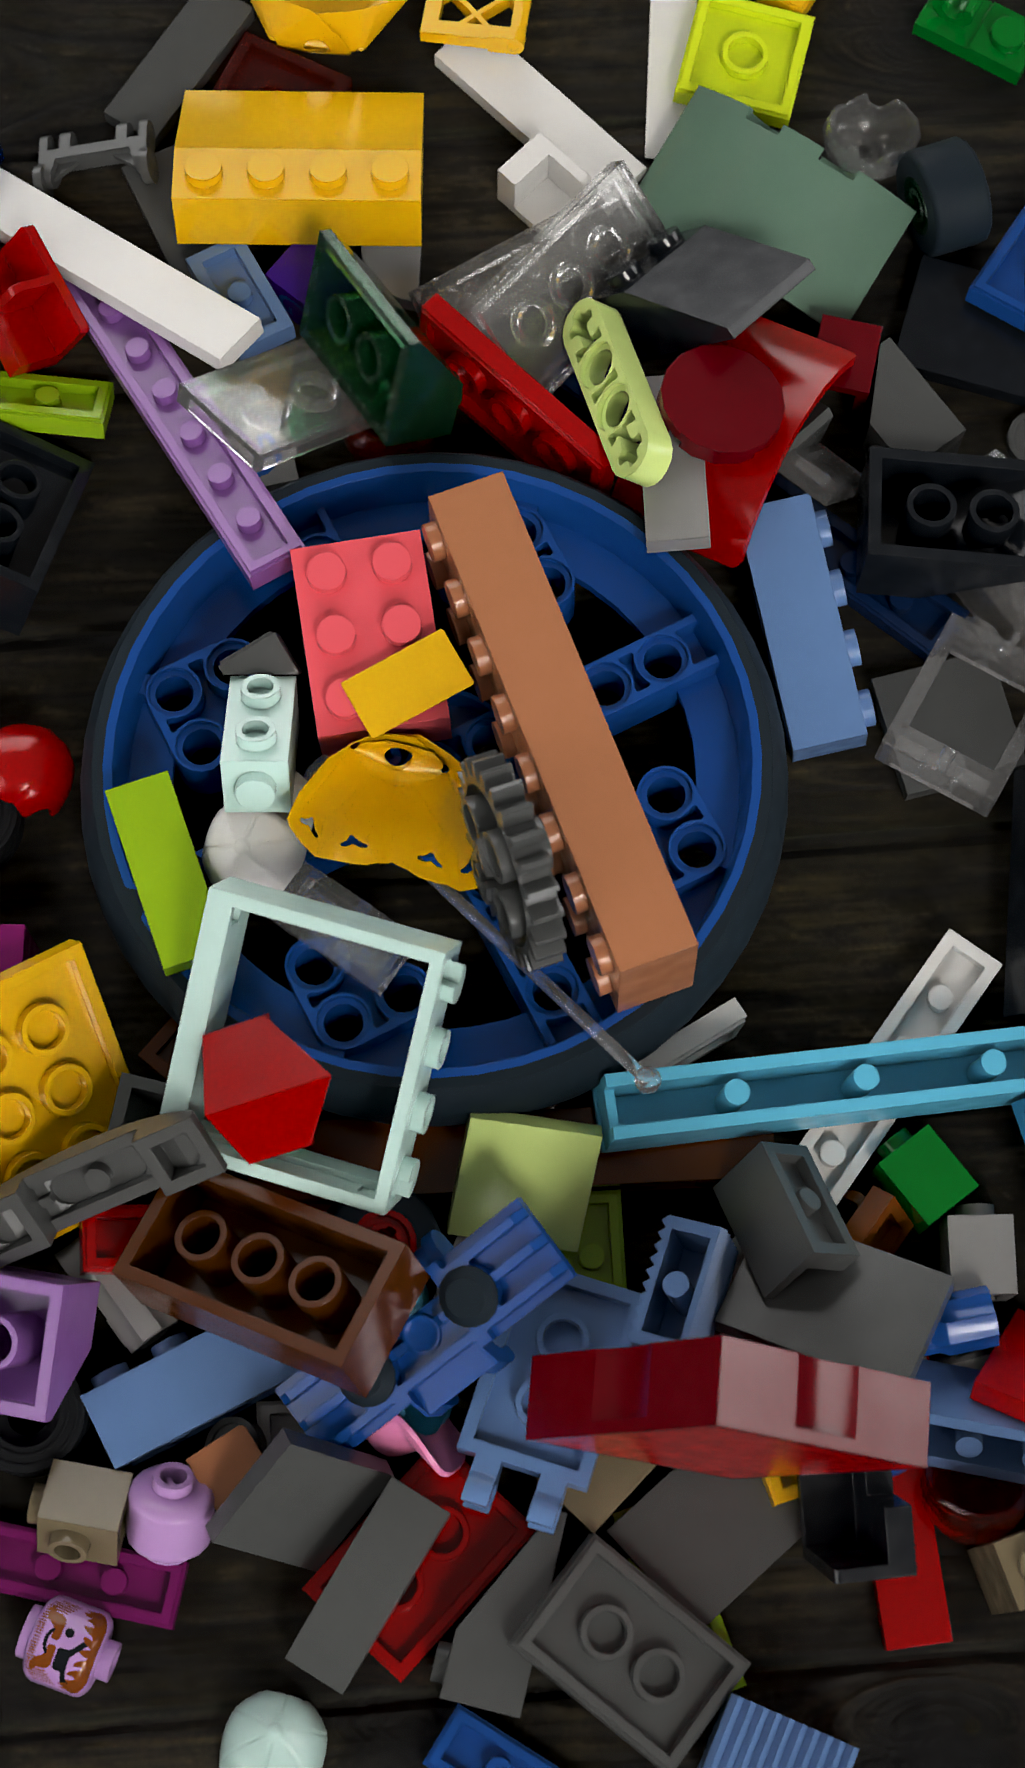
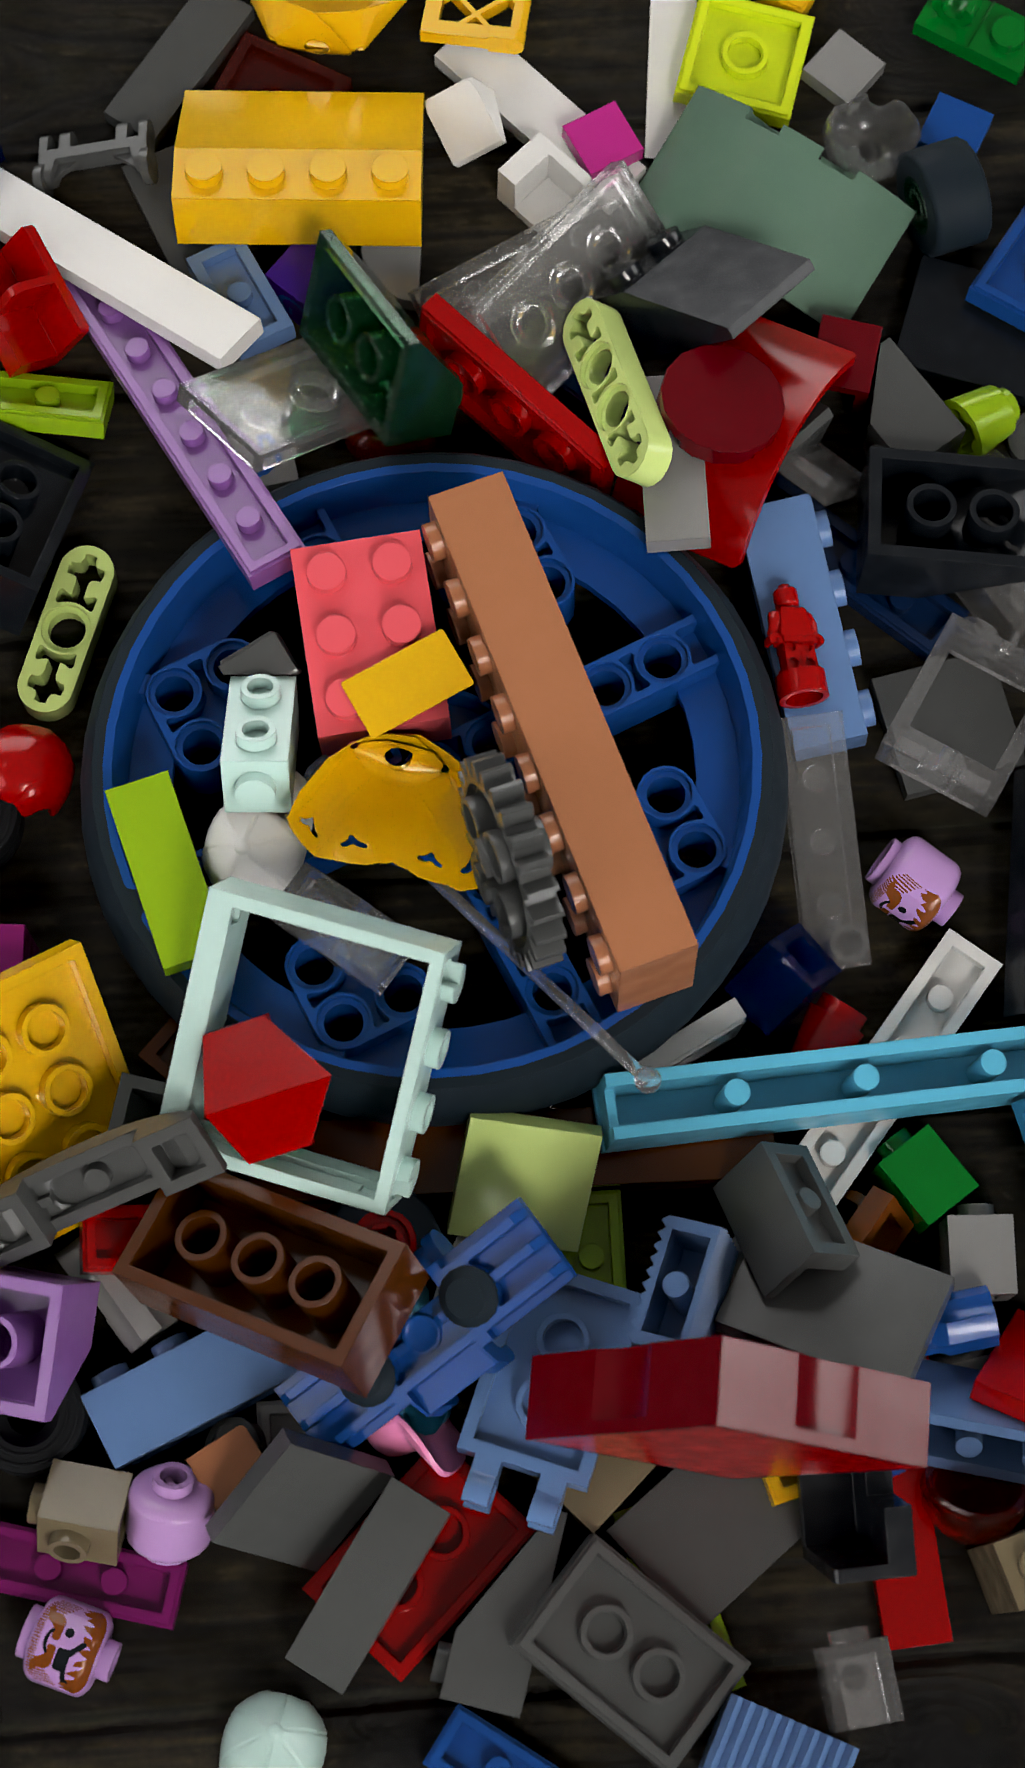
none -> yellowish green beam [17,545,118,722]
none -> white slope [424,77,507,168]
none -> dark pink tile [562,101,644,183]
none -> clear blue brick [724,923,842,1036]
none -> red piece [764,584,830,709]
none -> clear piece [781,711,872,973]
none -> red cone [790,992,867,1053]
none -> light grey tile [801,29,886,114]
none -> clear brick [813,1625,905,1733]
none -> lavender head [865,836,964,931]
none -> blue tile [914,92,994,155]
none -> lime hat [943,385,1020,456]

